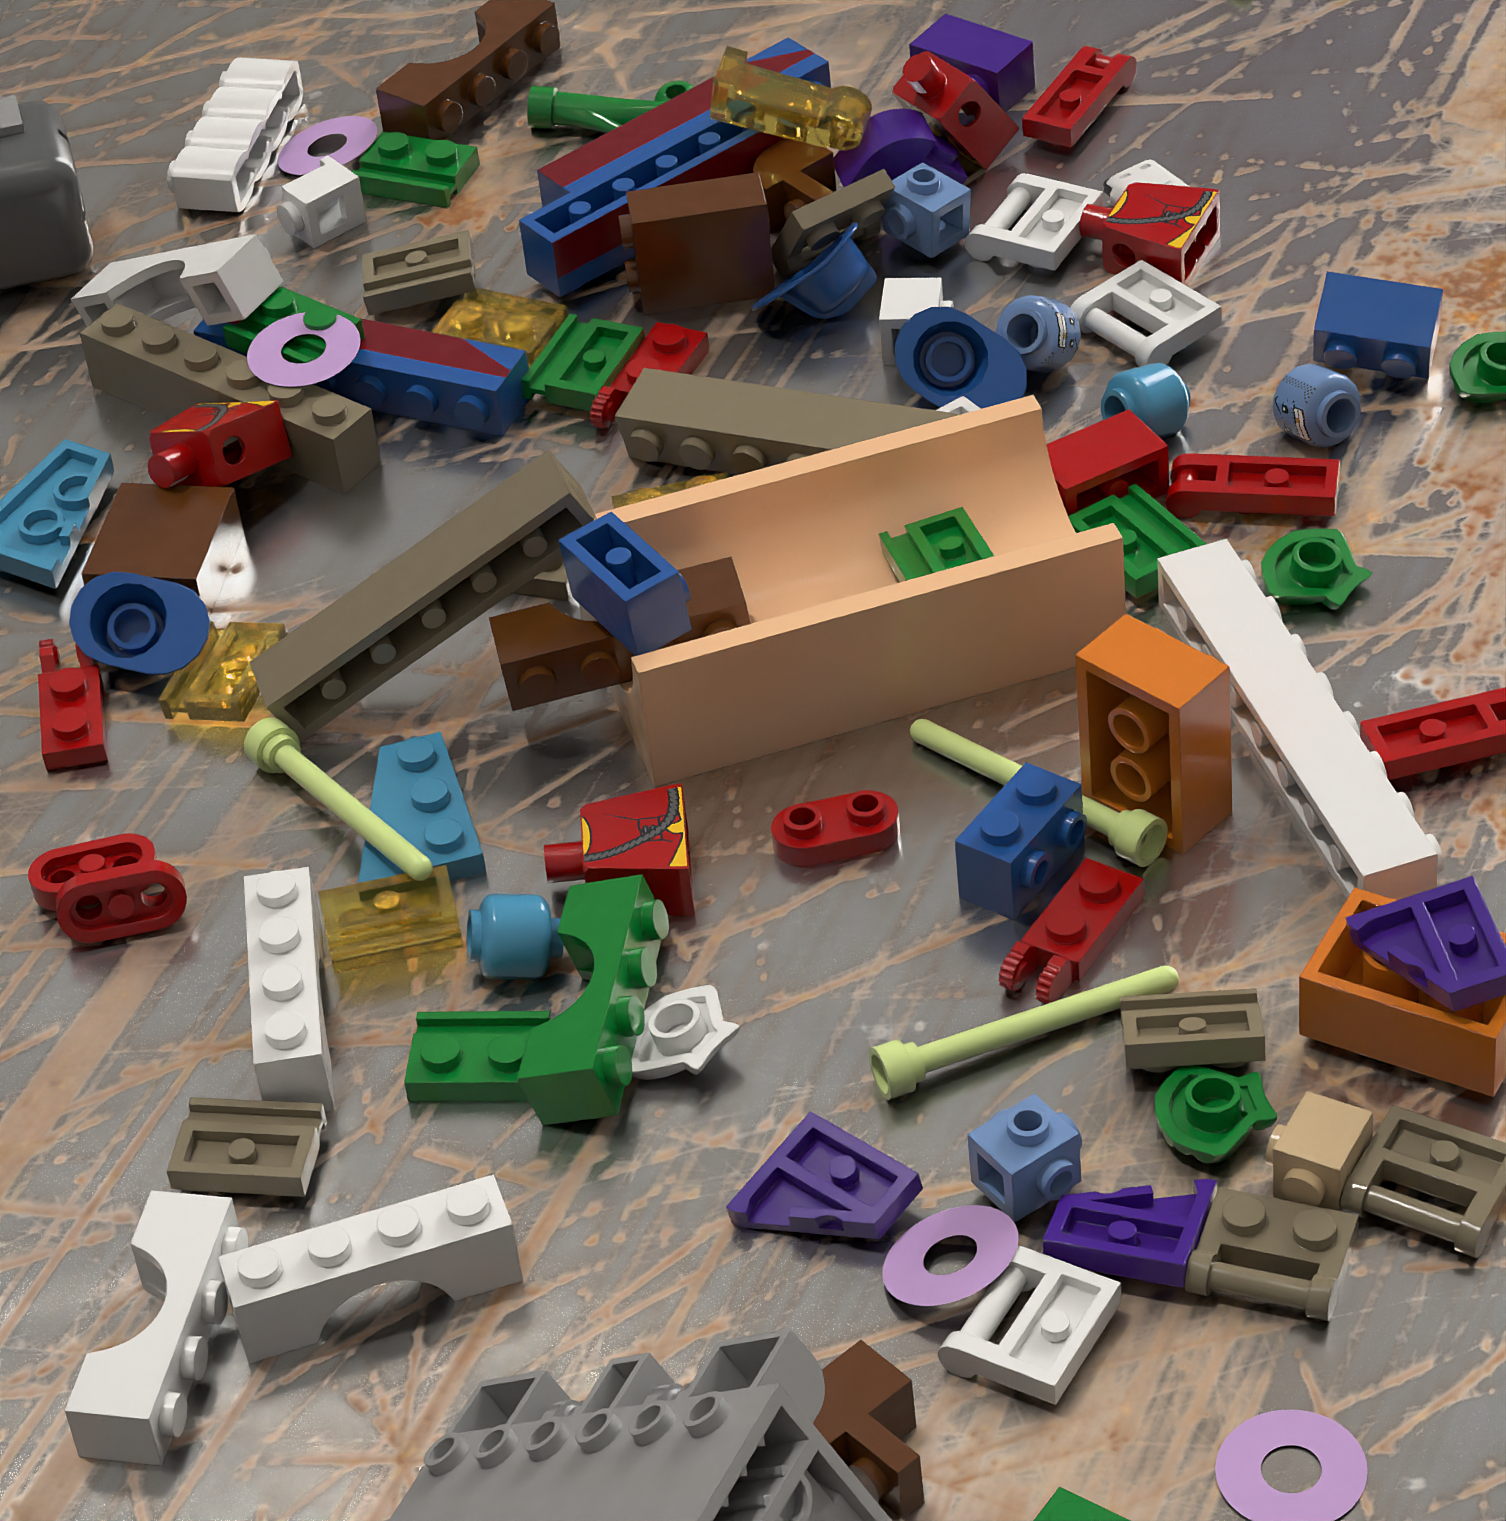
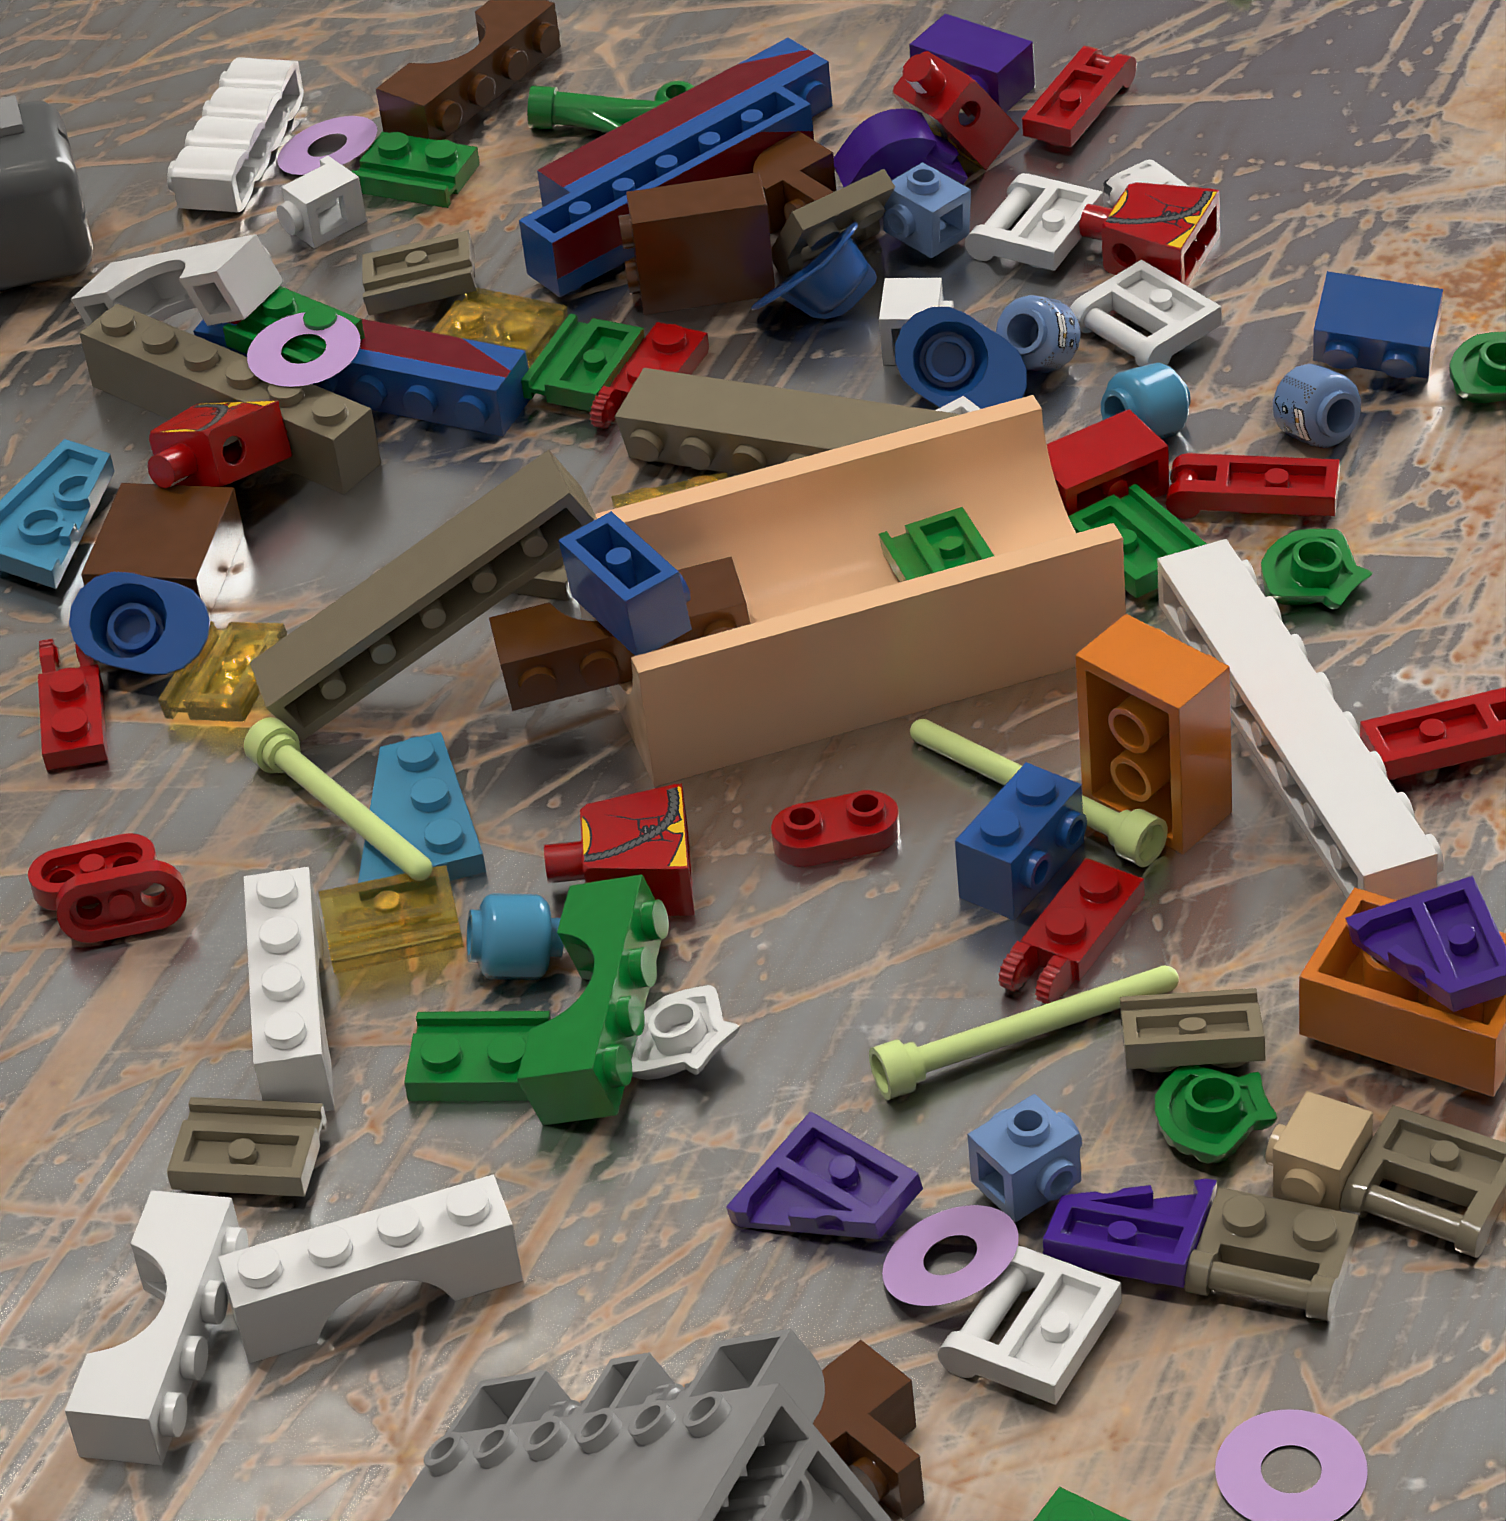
clear yellow leg [710,46,872,150] -> none

